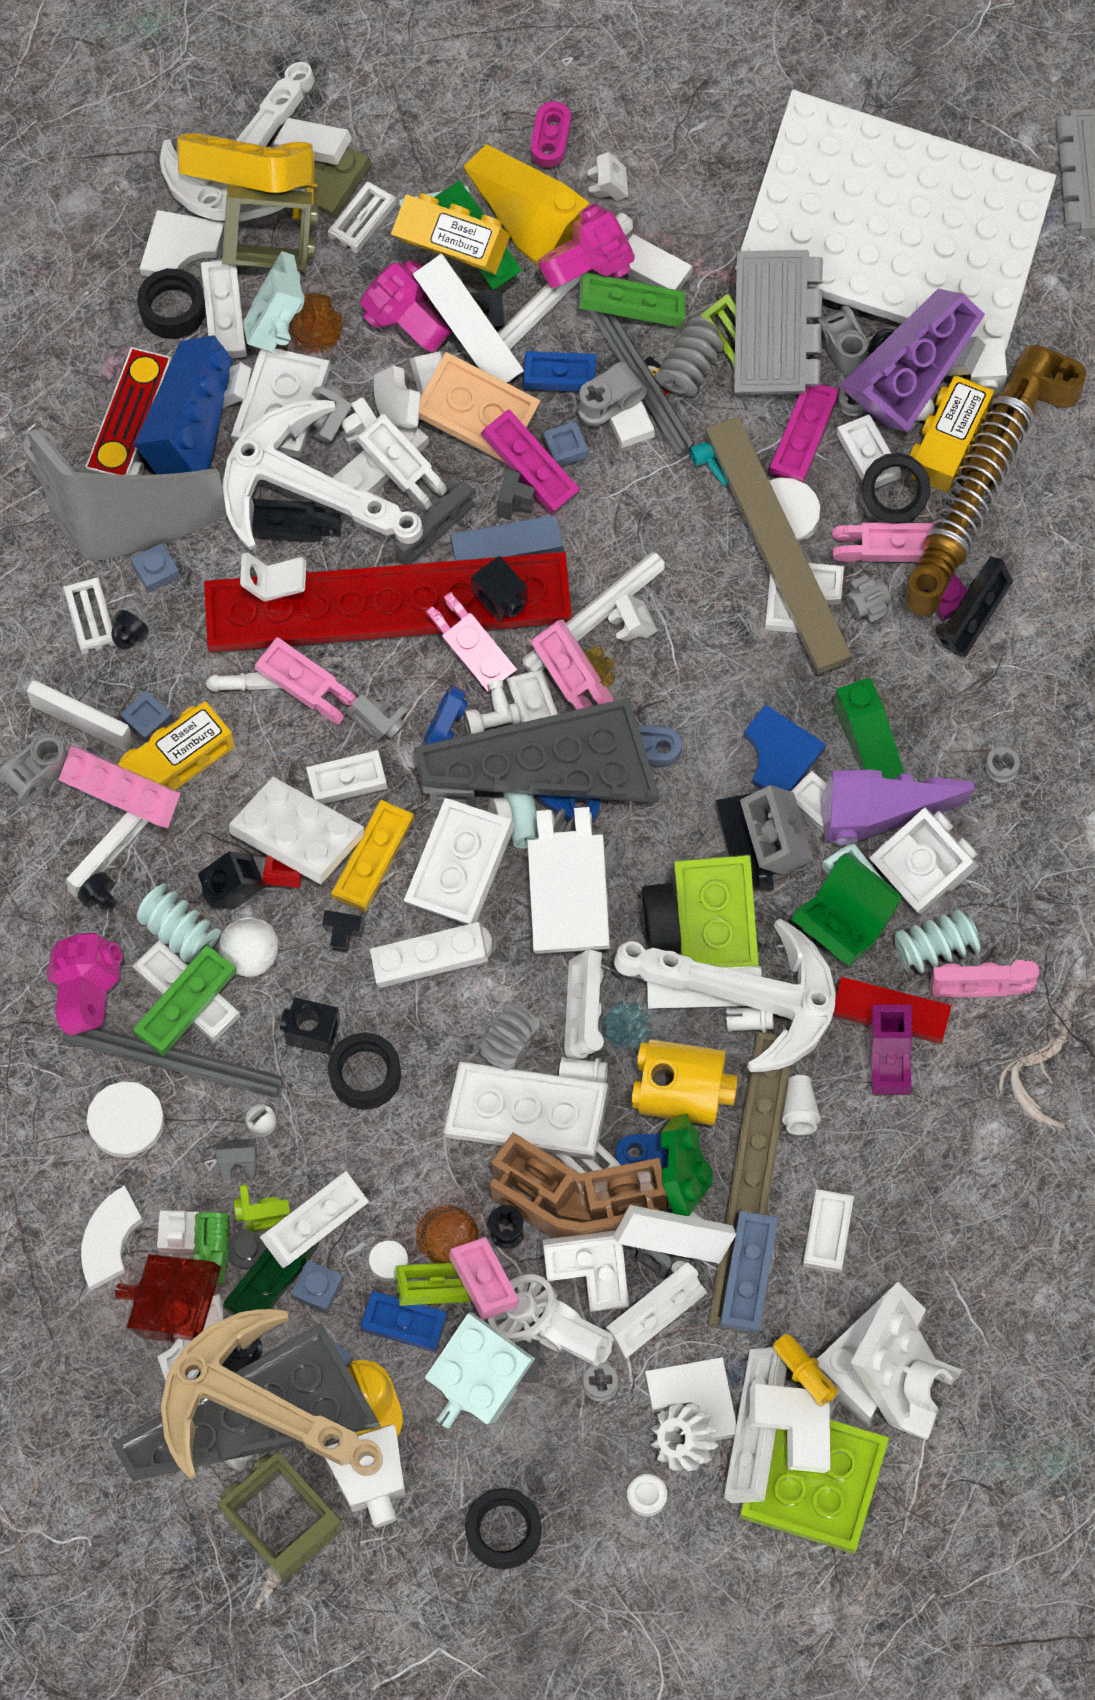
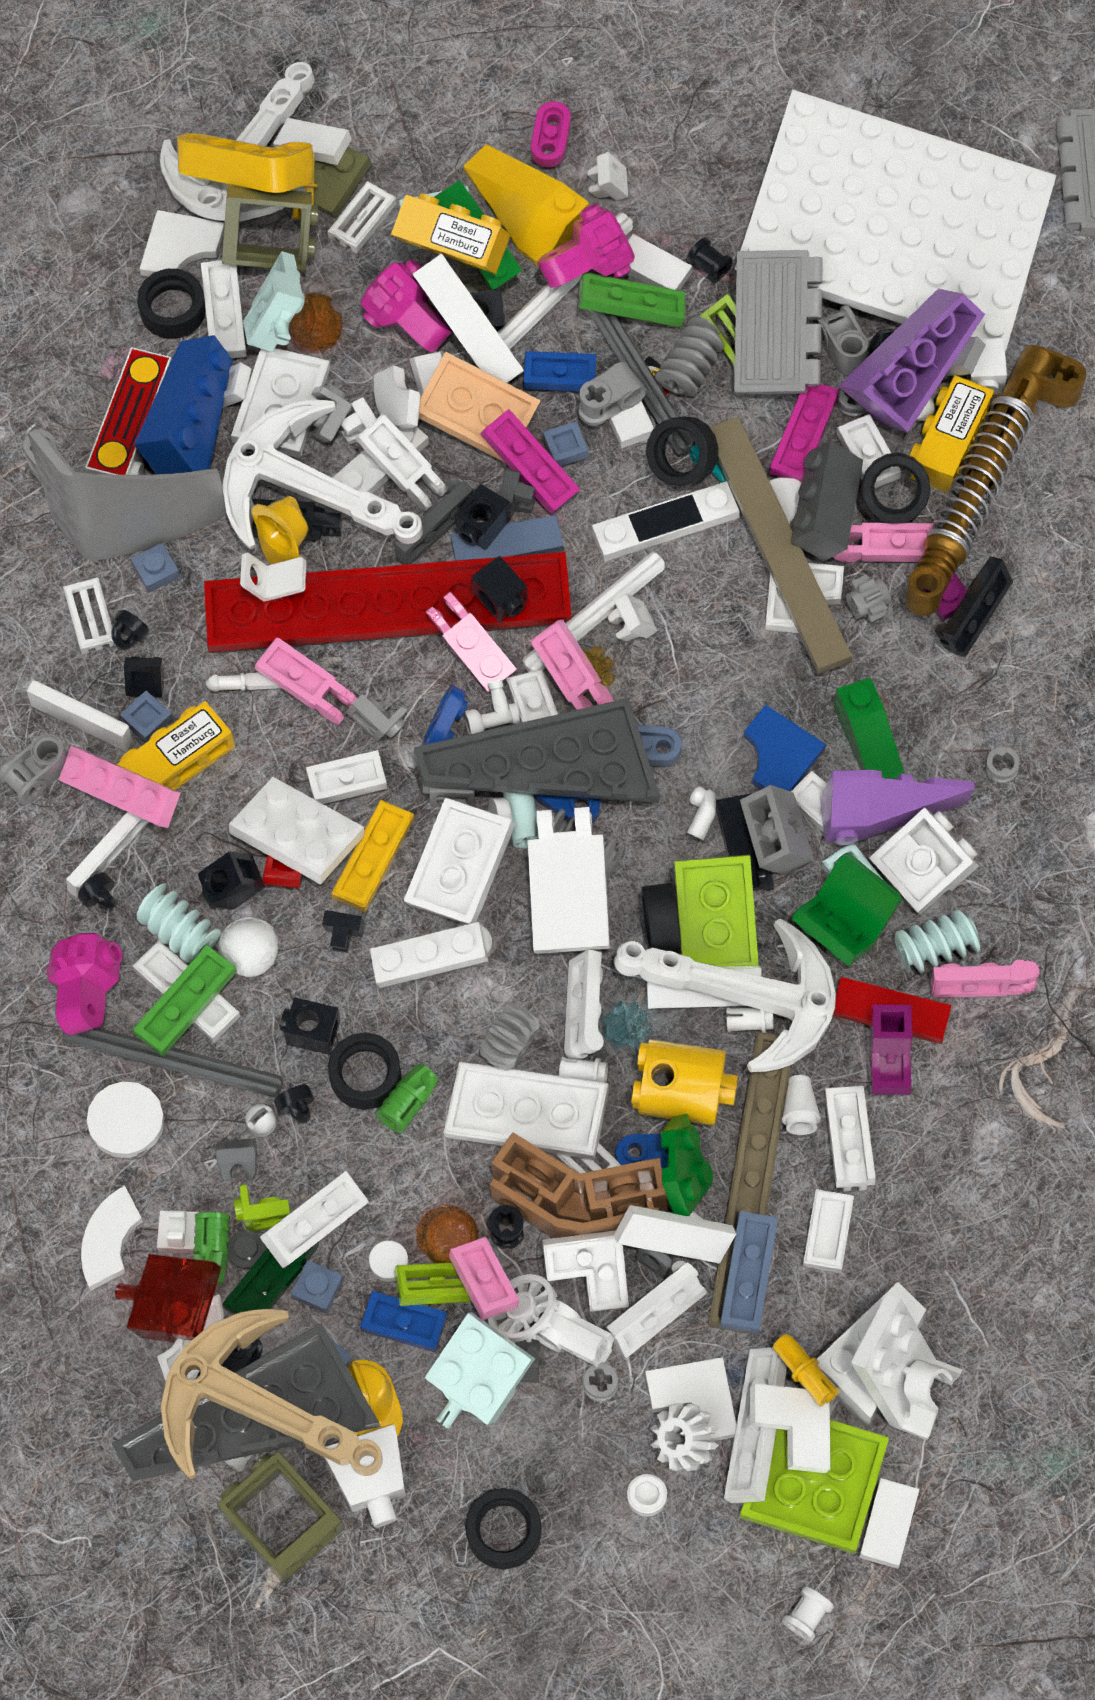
none -> black tile [124,656,164,697]
none -> yellow piece [251,496,308,565]
none -> black tile [274,1084,315,1124]
none -> bright green hinge [375,1064,439,1133]
none -> black brick [455,483,511,550]
none -> white plate [592,481,740,562]
none -> black tyre [646,416,719,486]
none -> black bush [686,237,733,284]
none -> white arm [687,786,716,840]
none -> white bush [782,1586,834,1642]
none -> dark grey brick [791,440,863,561]
none -> white hinge [825,1086,876,1192]
none -> white tile [859,1478,919,1569]

